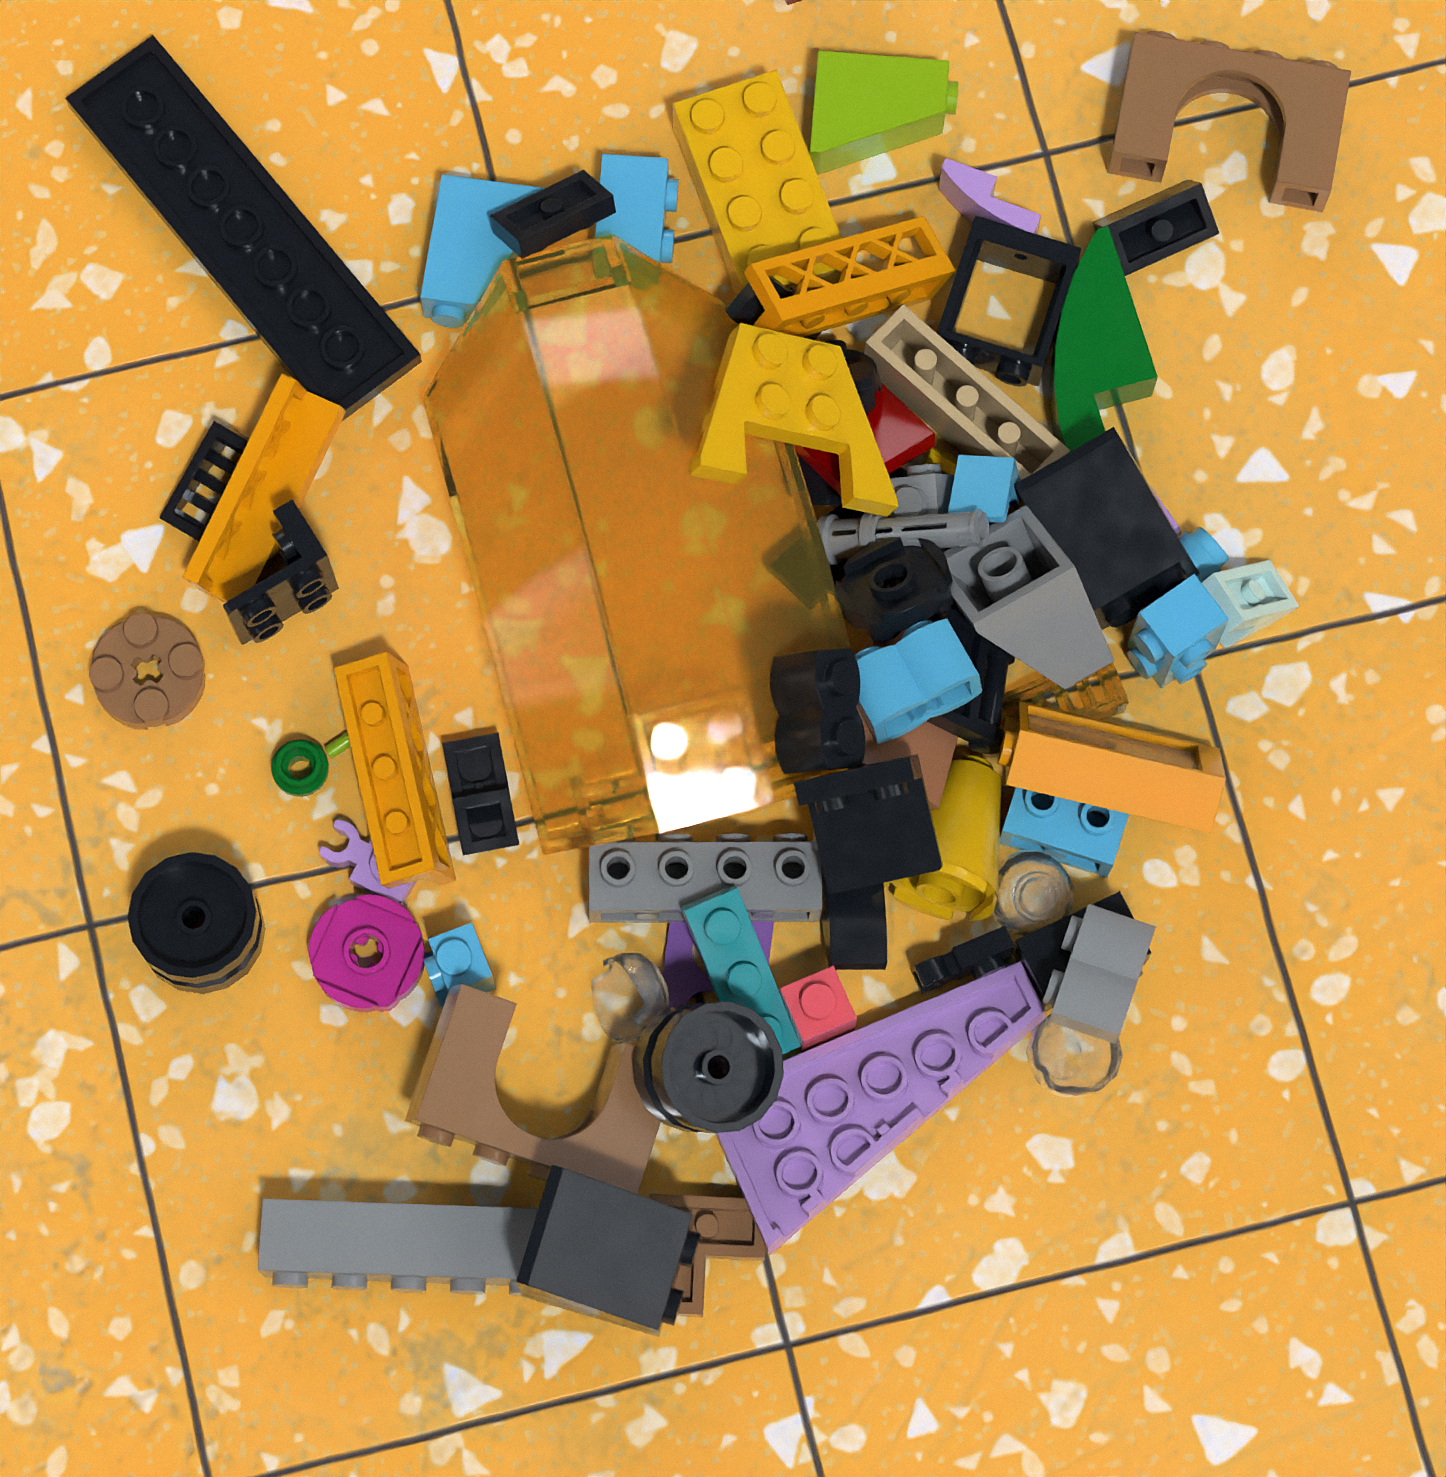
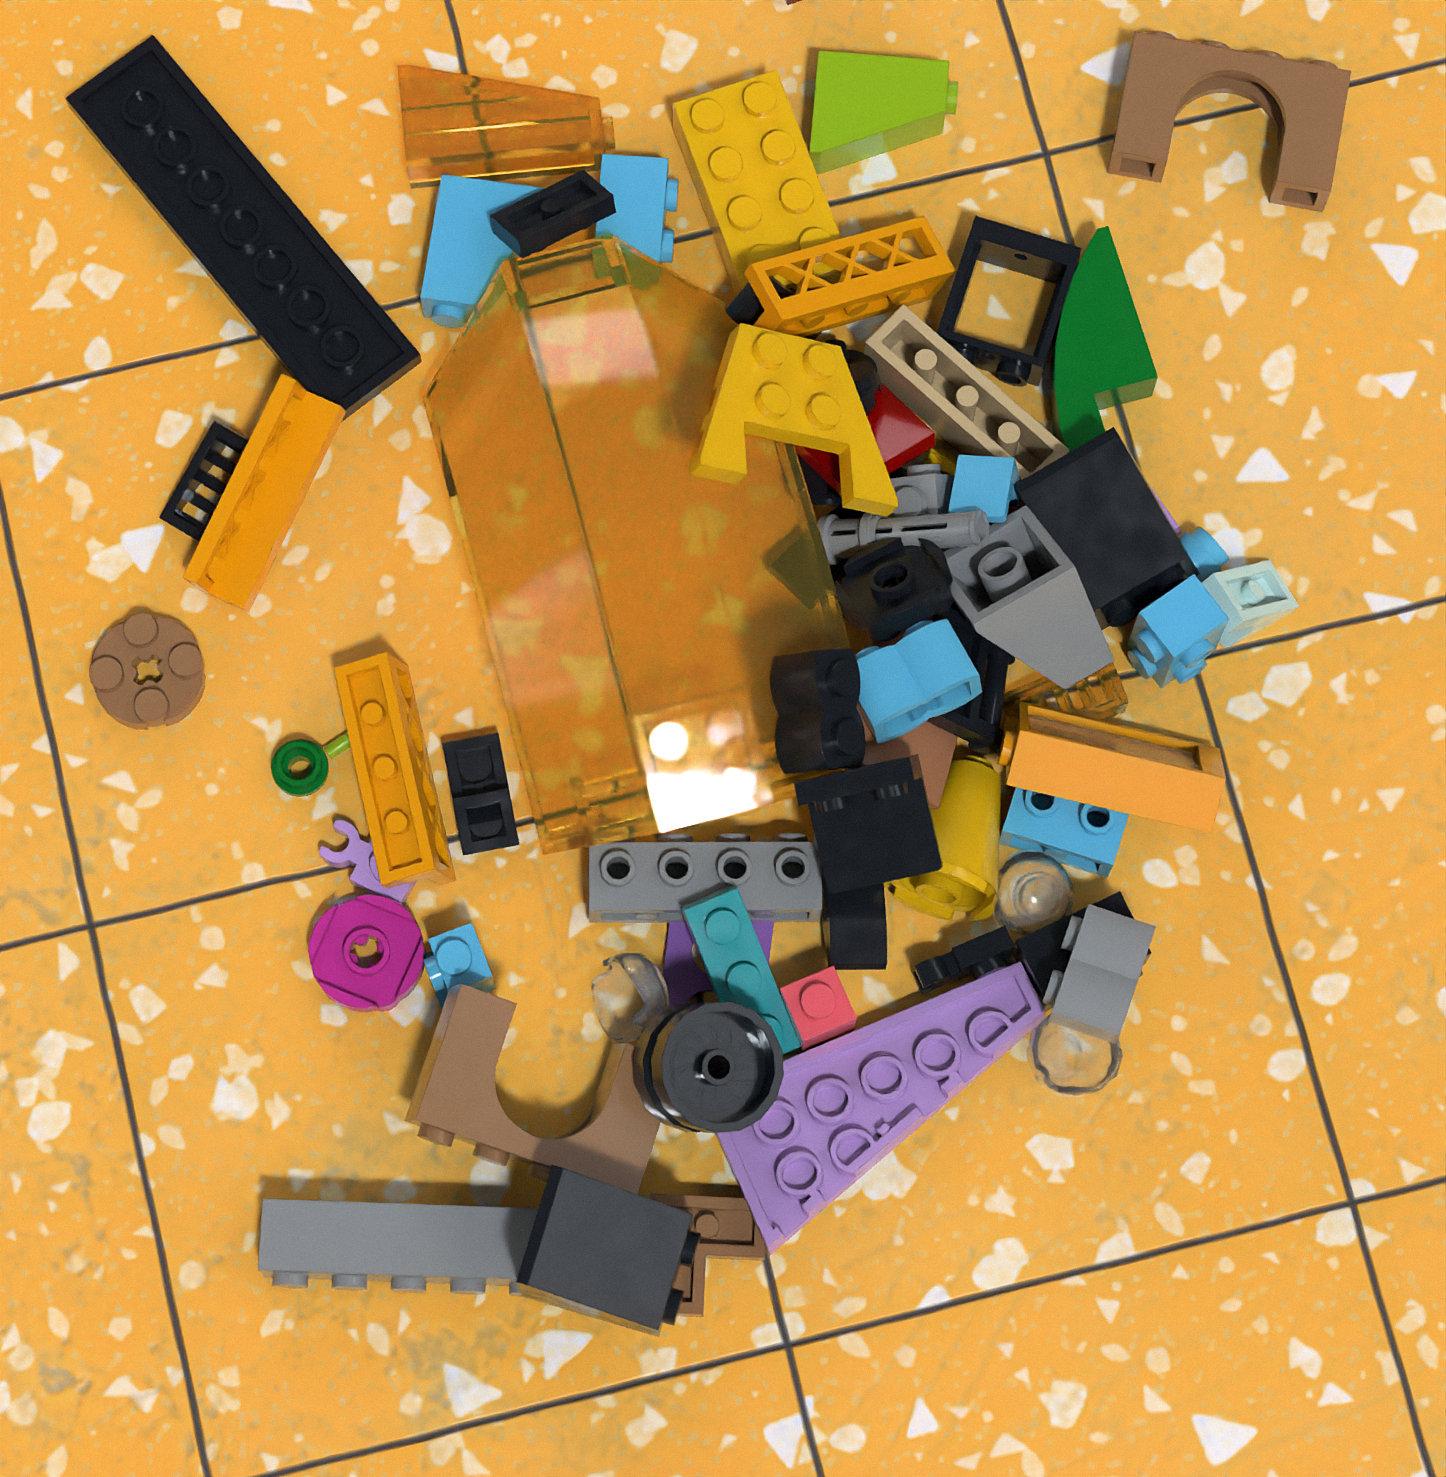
black wheel [127,852,266,994] -> none
black bracket [223,499,339,645] -> none
lavender slope [939,158,1041,234] -> none
black slope [1093,180,1220,276] -> none
none -> clear yellow slope [397,65,615,189]

